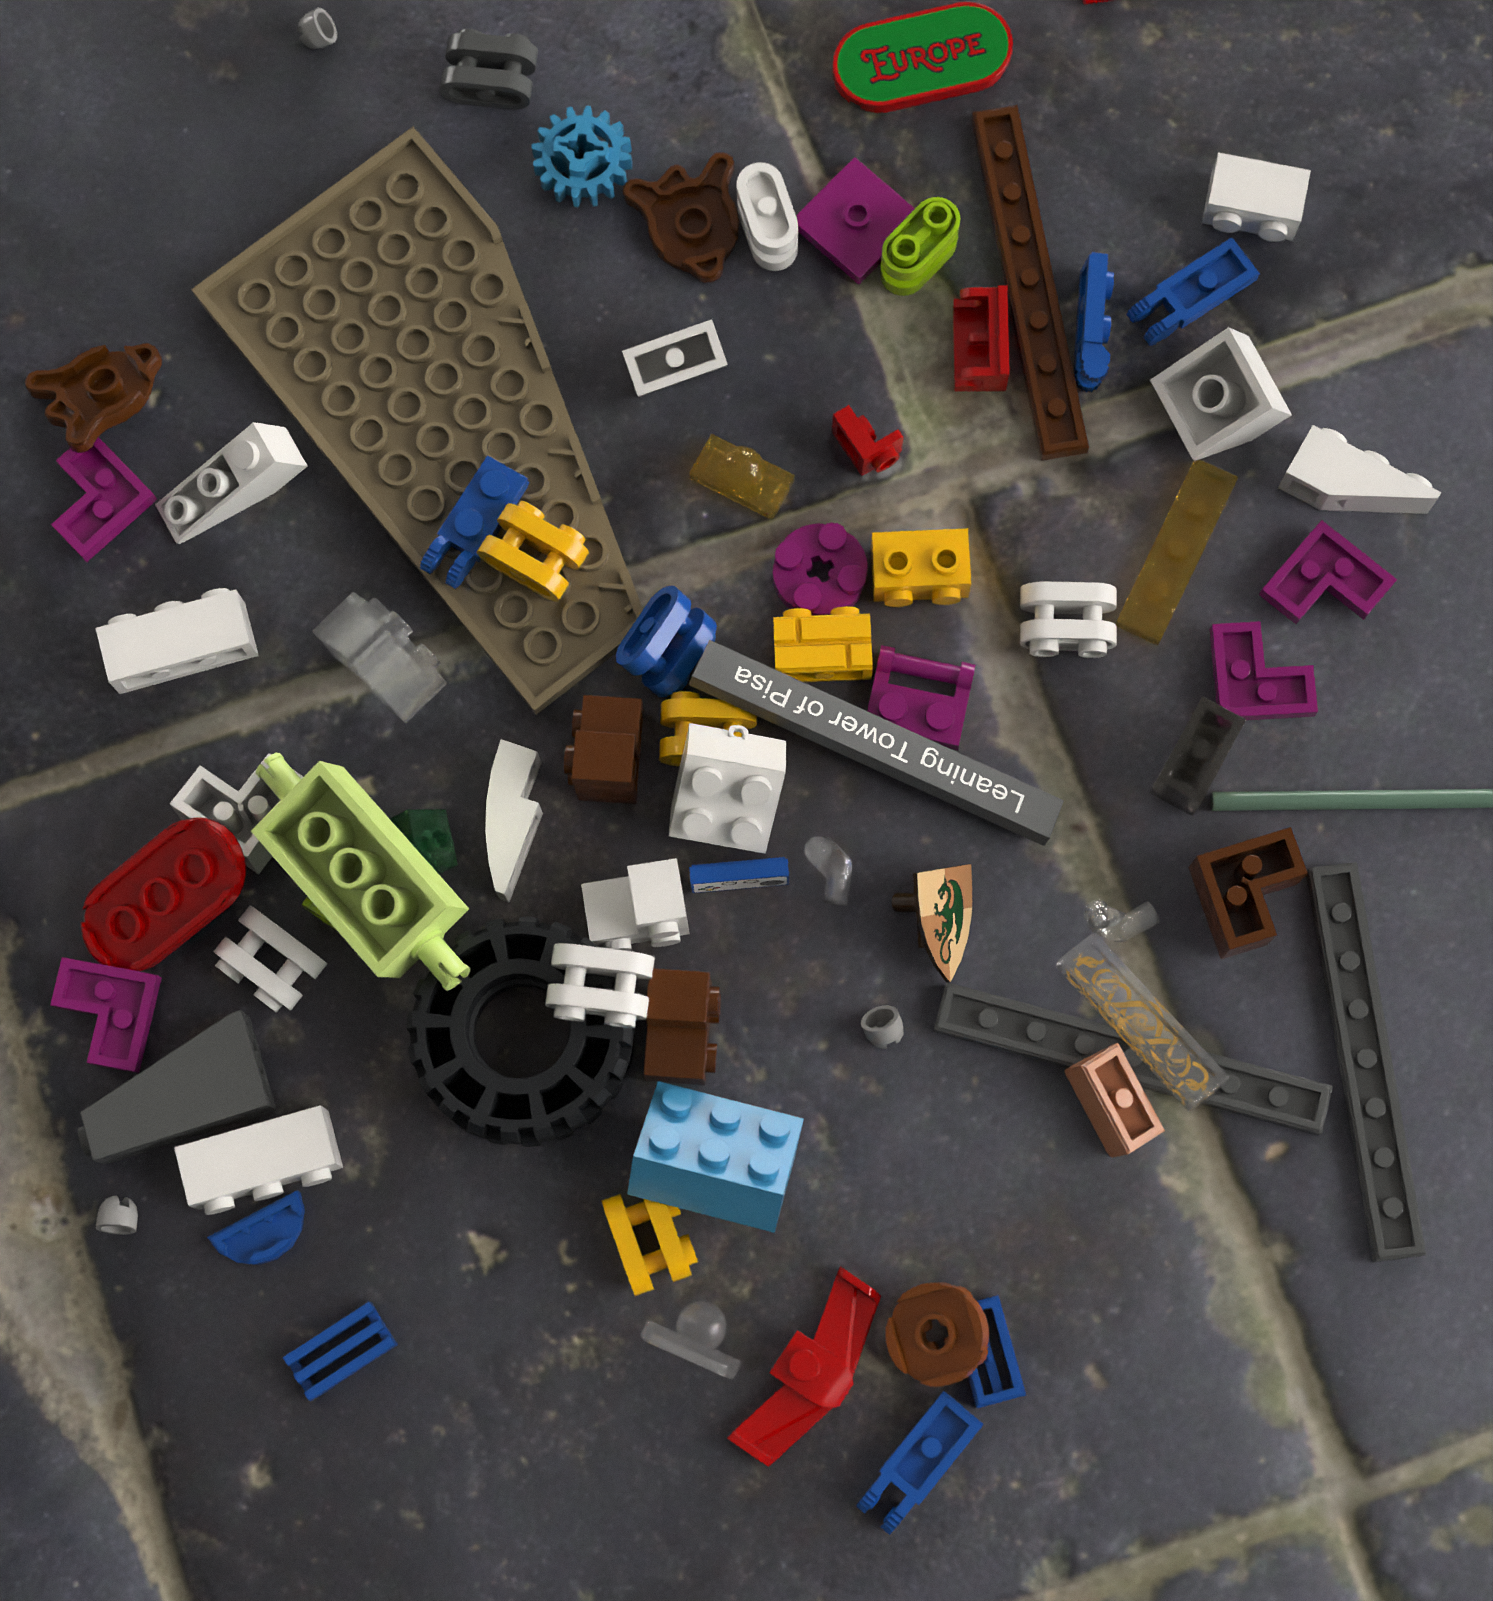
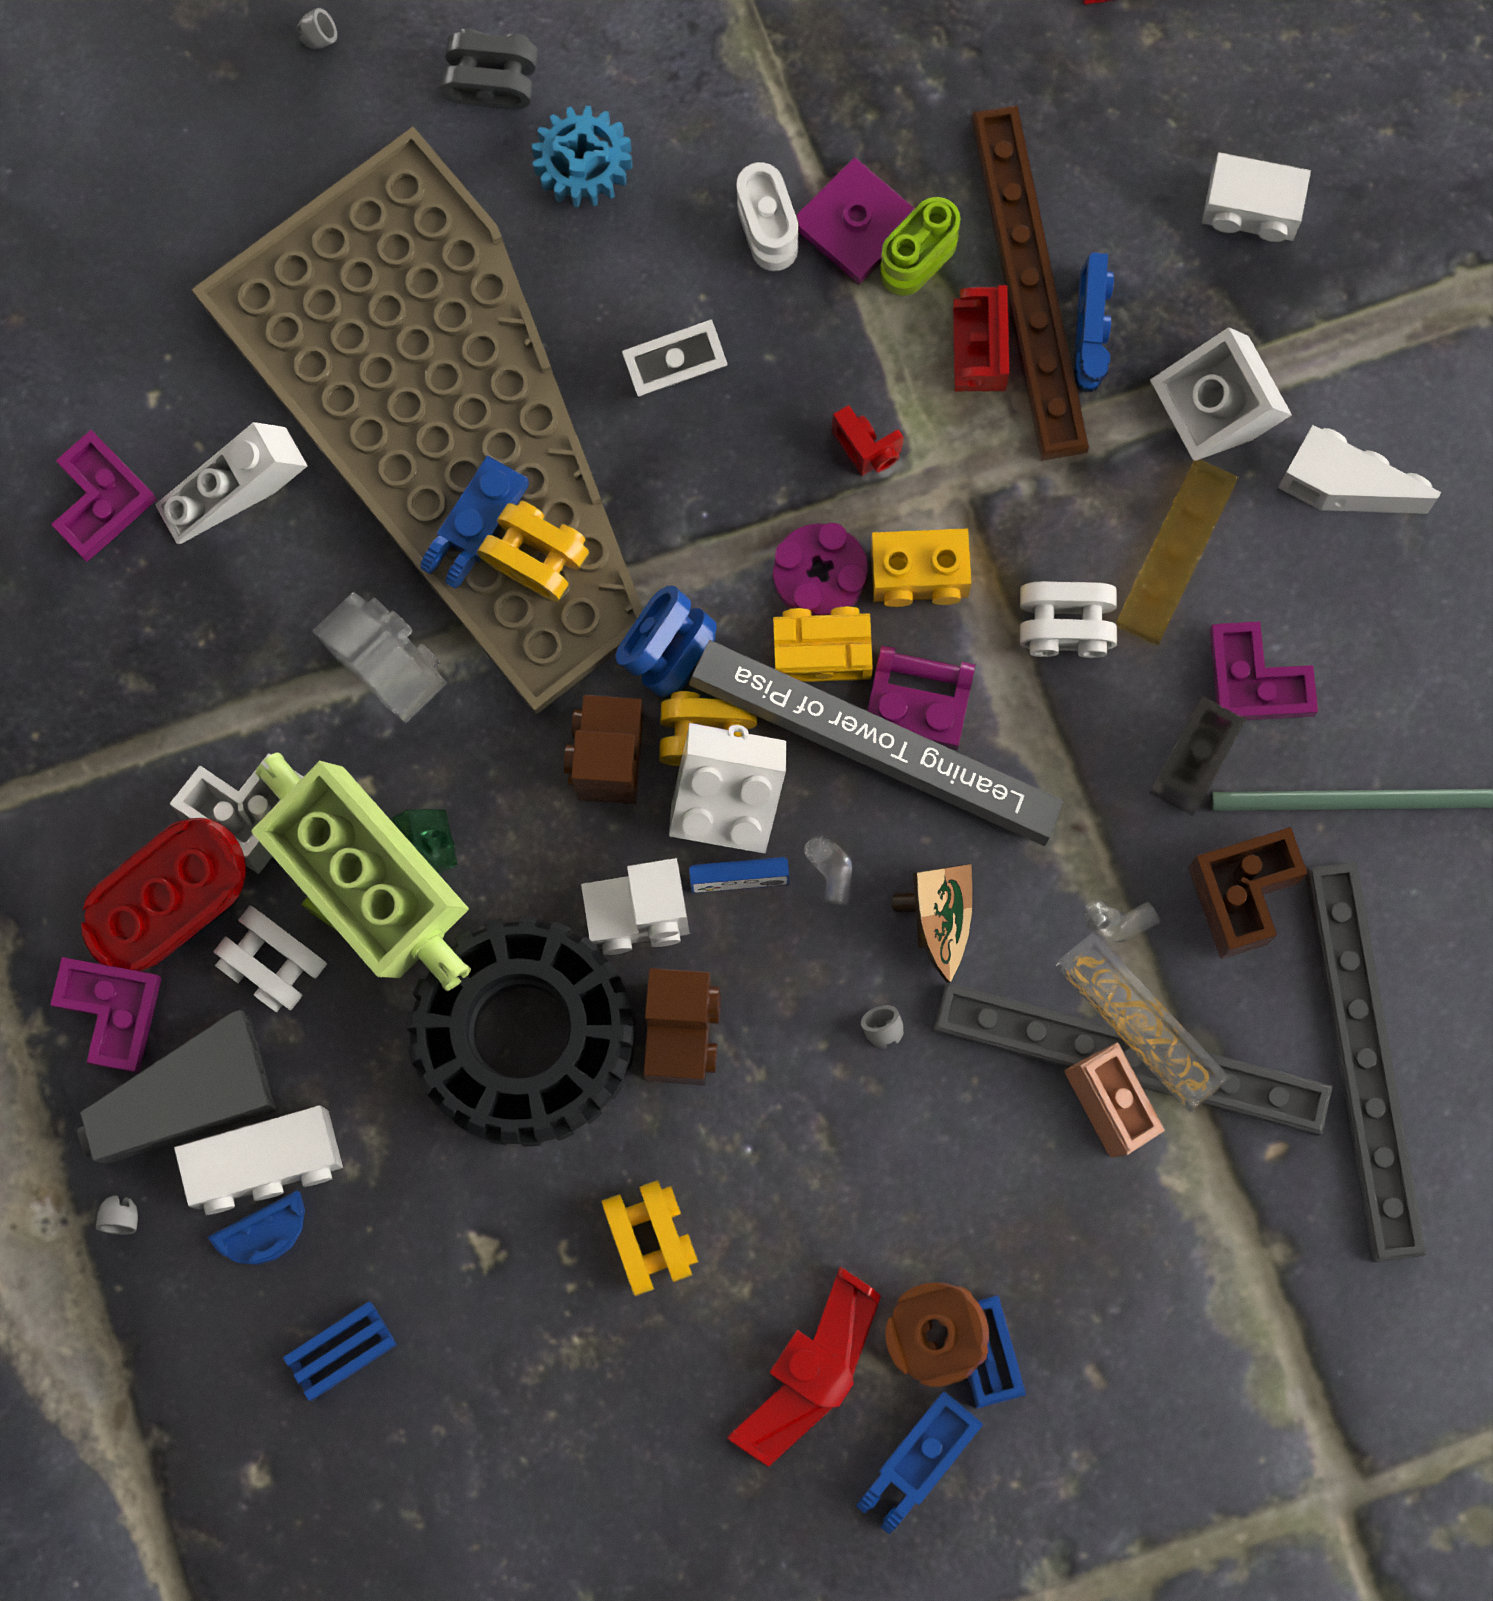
reddish brown tile [25,343,162,453] -> none
white brick [96,588,259,694] -> none
white slope [485,739,543,903] -> none
white brick [545,943,655,1028] -> none
reddish brown tile [623,152,740,283] -> none
dark azure brick [627,1081,804,1233] -> none
clear tile [641,1301,742,1380] -> none
clear yellow tile [689,434,795,520] -> none
green tile [833,2,1013,113] -> none
blue hinge [1126,238,1260,346] -> none
magenta plate [1259,520,1397,624] -> none

